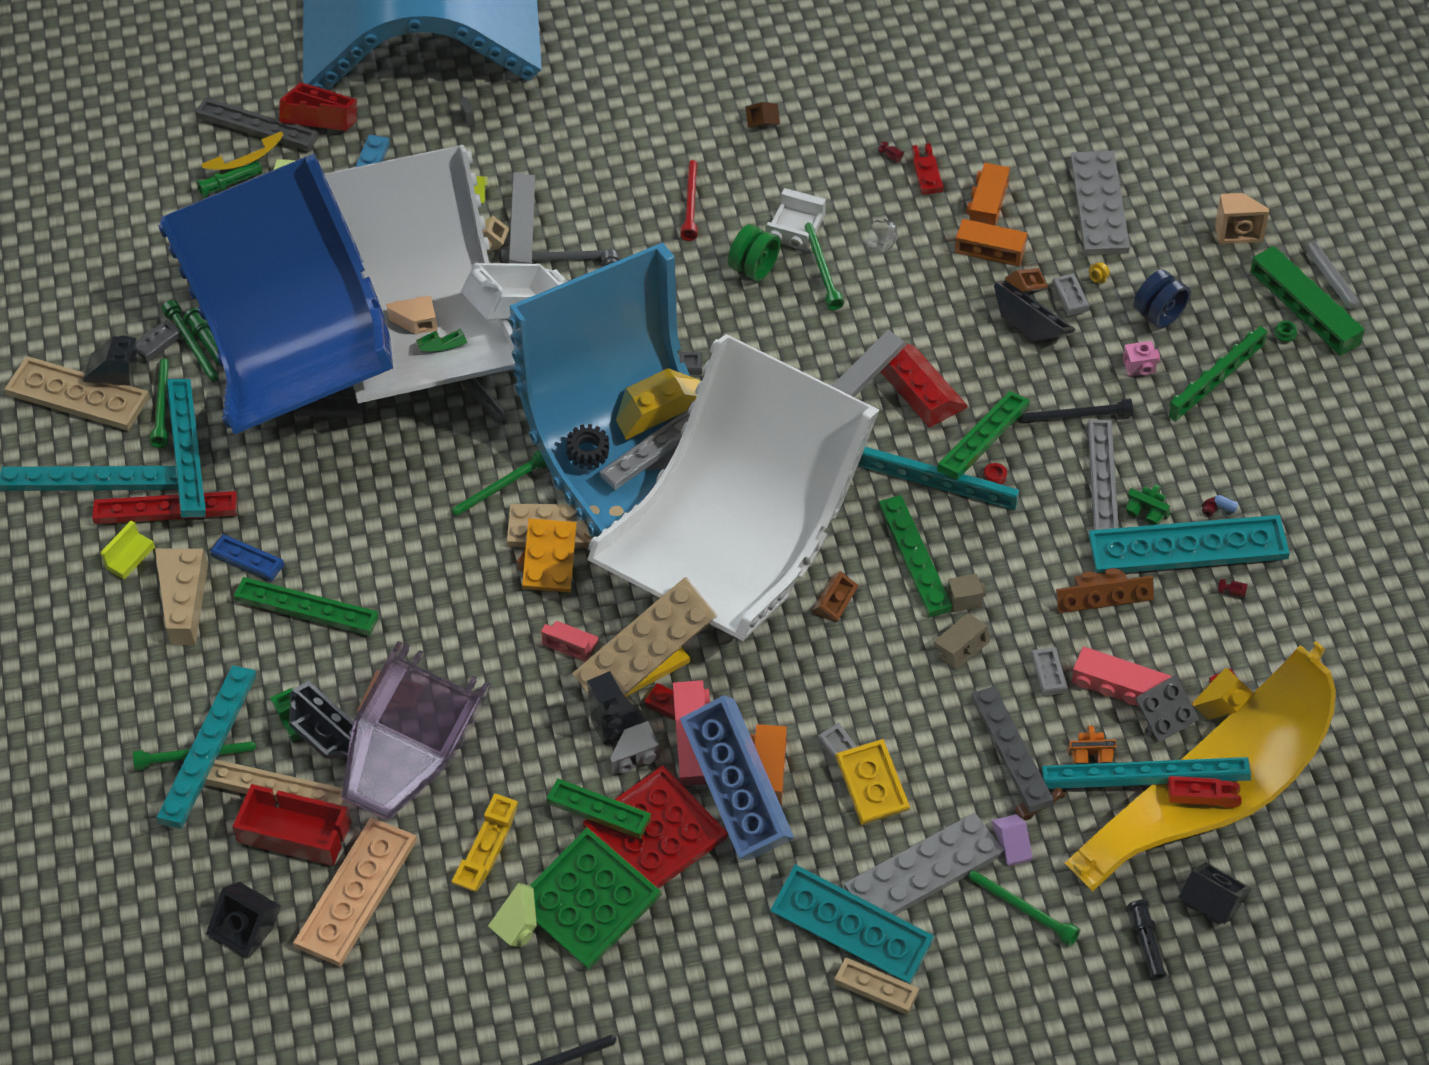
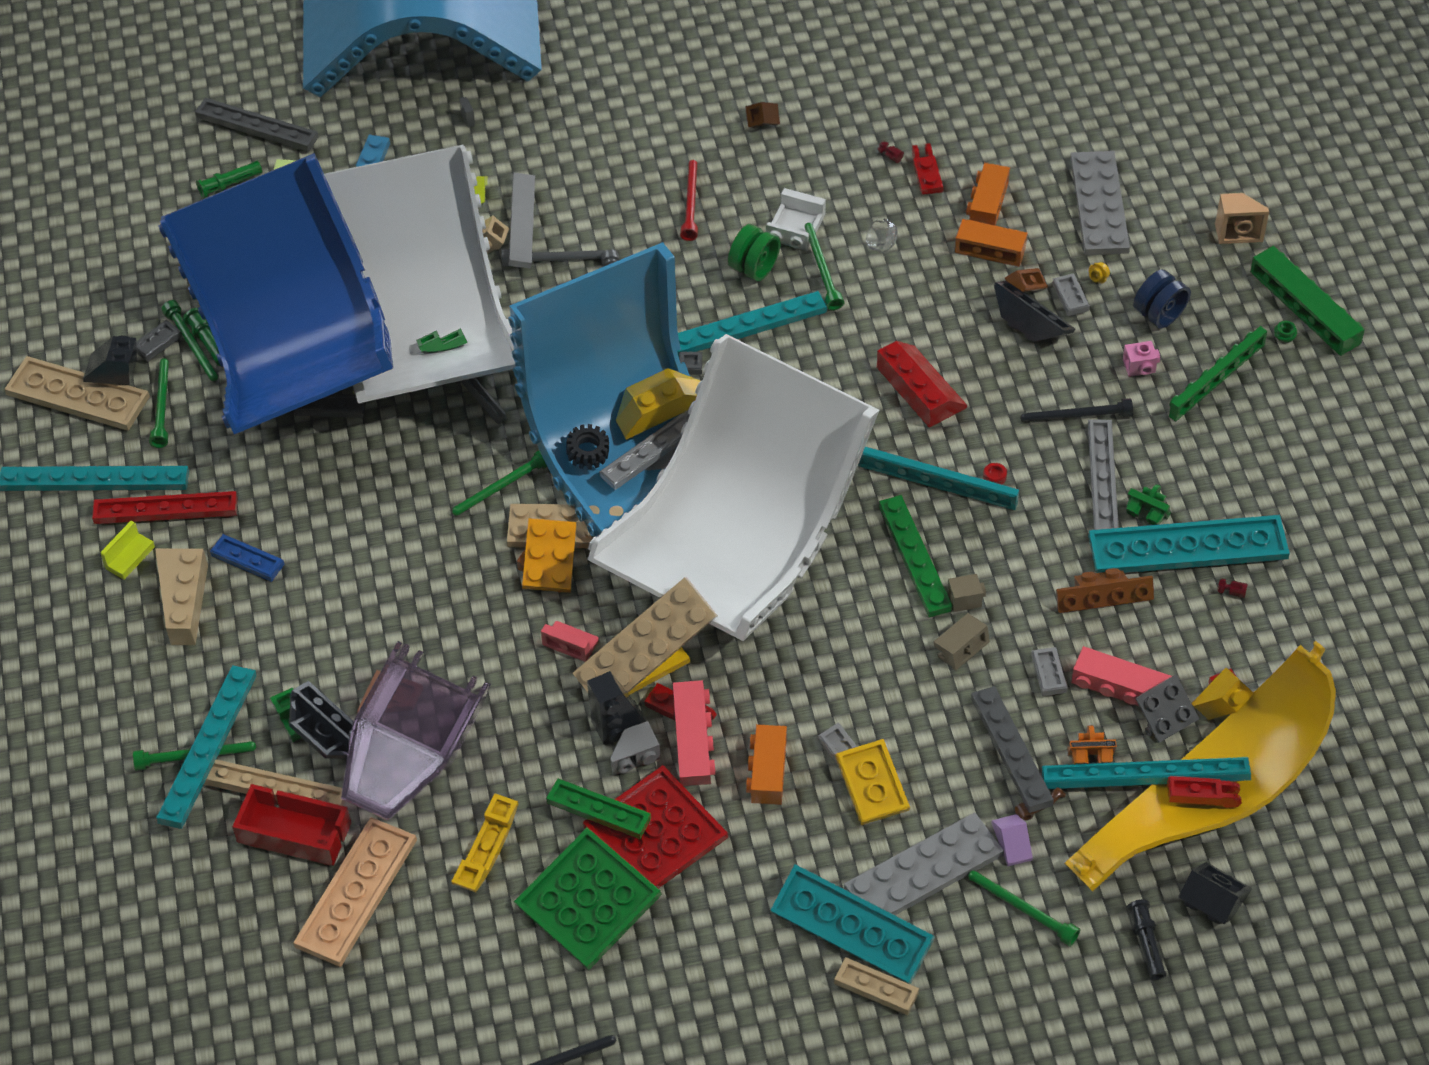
teal plate [167,379,206,517] -> none
yellow slope [201,131,283,170] -> none
black slope [206,882,281,958] -> none
green plate [234,577,379,636] -> none
red wedge [279,82,357,131] -> none
light nougat slope [386,296,437,334] -> none
white container [461,263,568,319] -> none
yellowish green slope [488,883,537,947] -> none
medium blue brick [680,695,794,861] -> none
dark orange slope [811,571,859,622] -> none
light grey tile [832,330,906,397] -> none
green plate [937,391,1030,480] -> none
arm [1202,495,1238,517] -> none
light grey axle [1306,241,1359,310] -> none
none -> teal plate [677,291,827,357]

